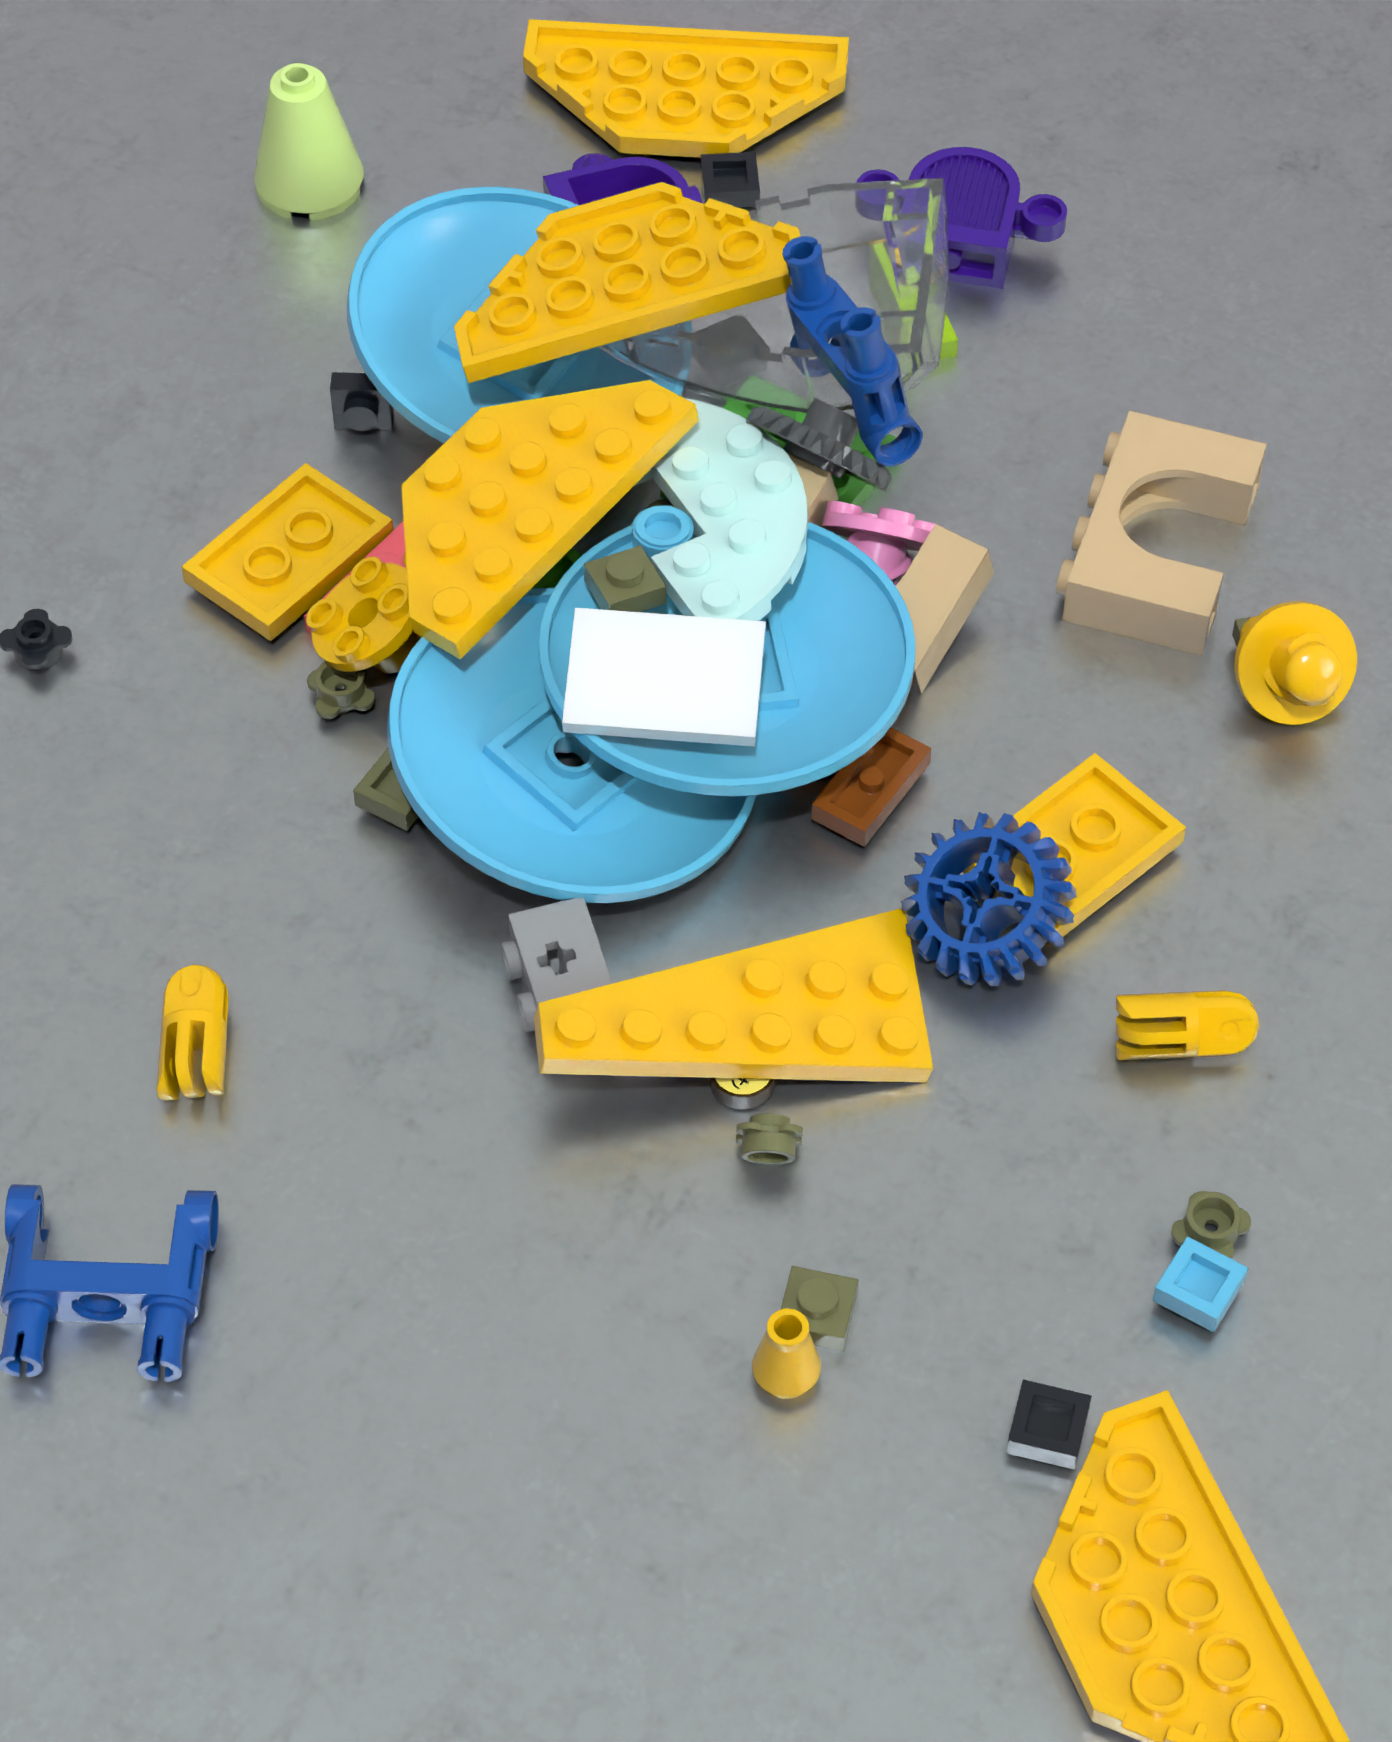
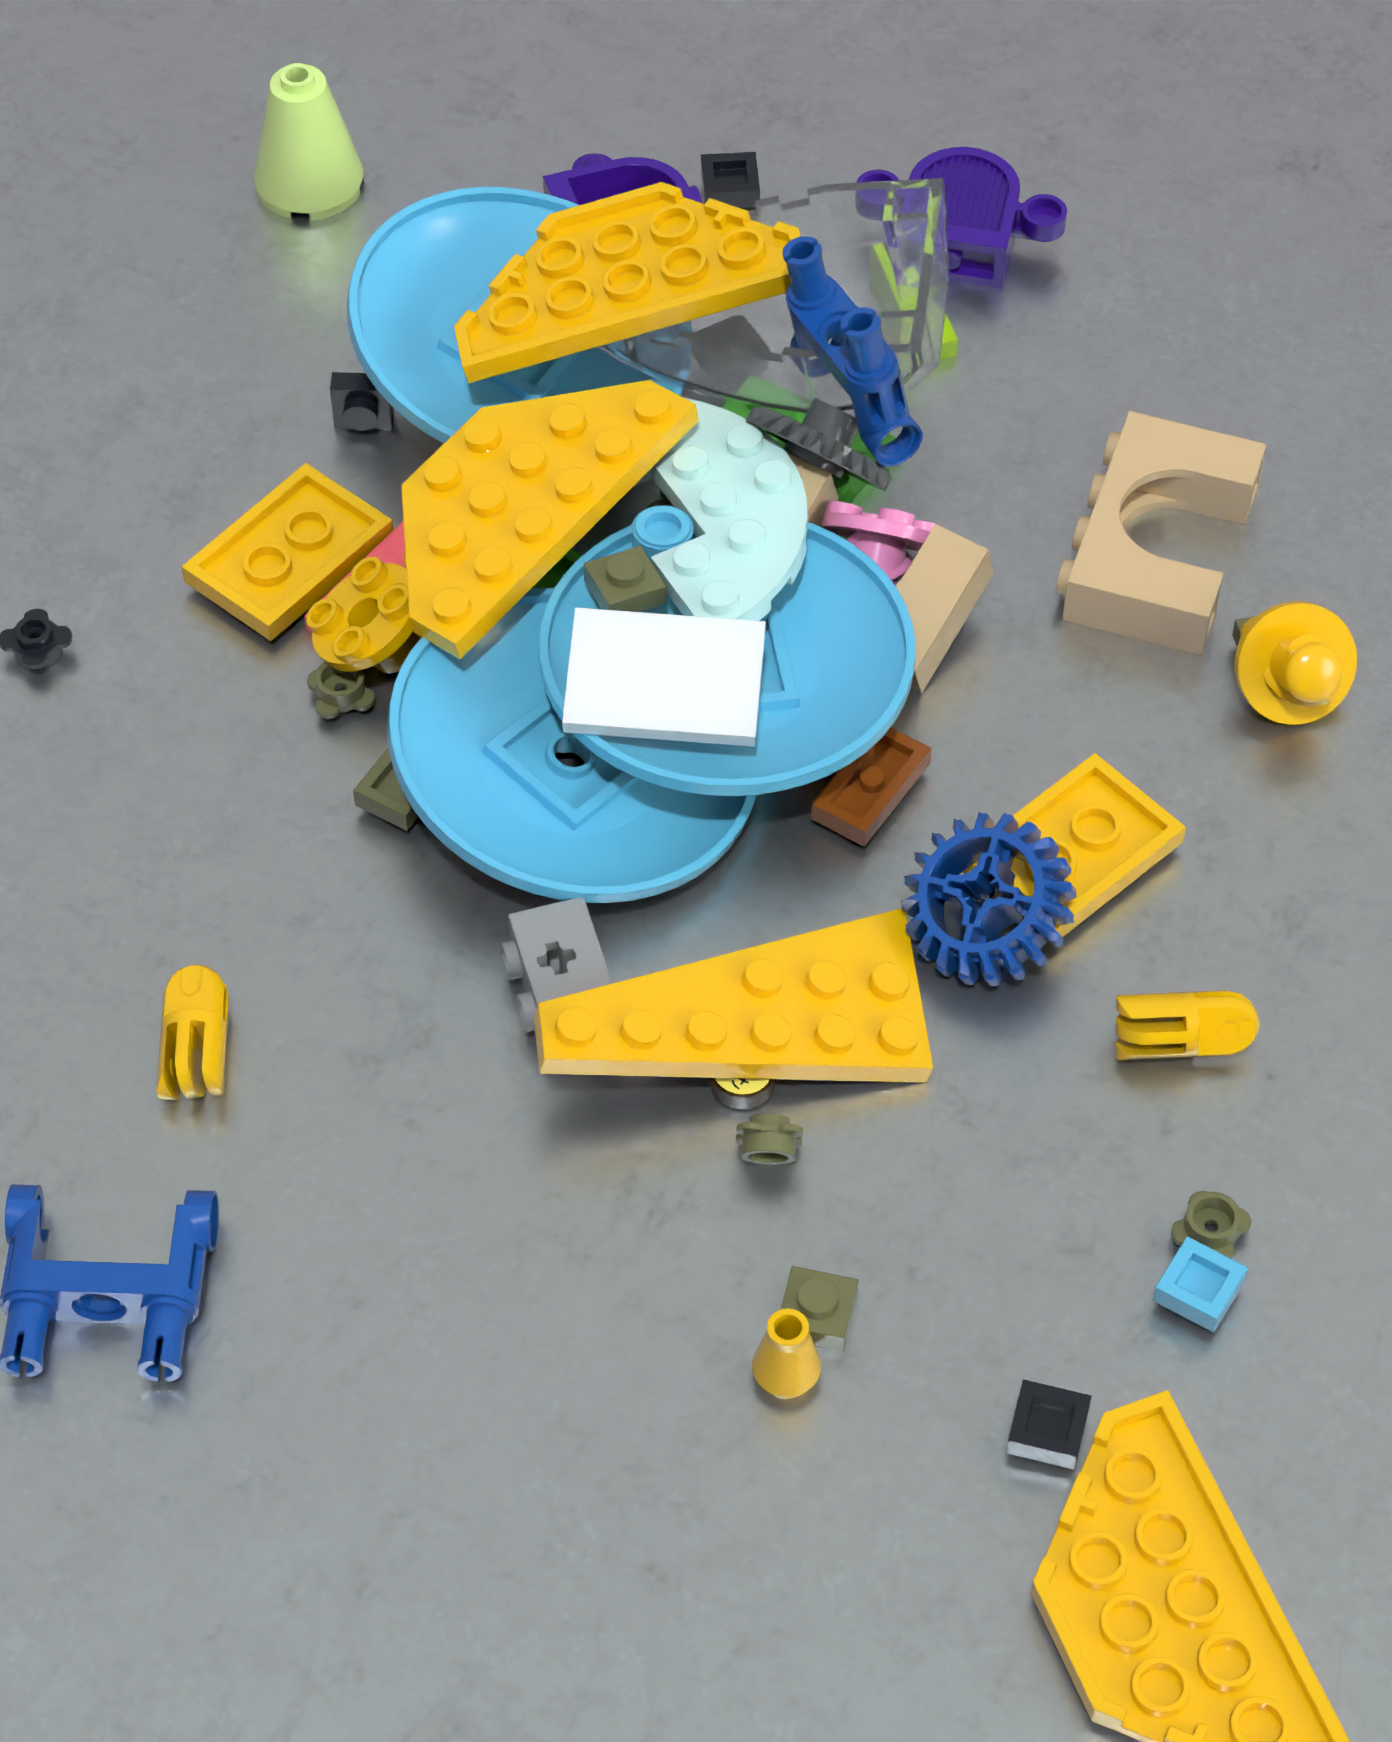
yellow plate [523,19,849,158] -> none

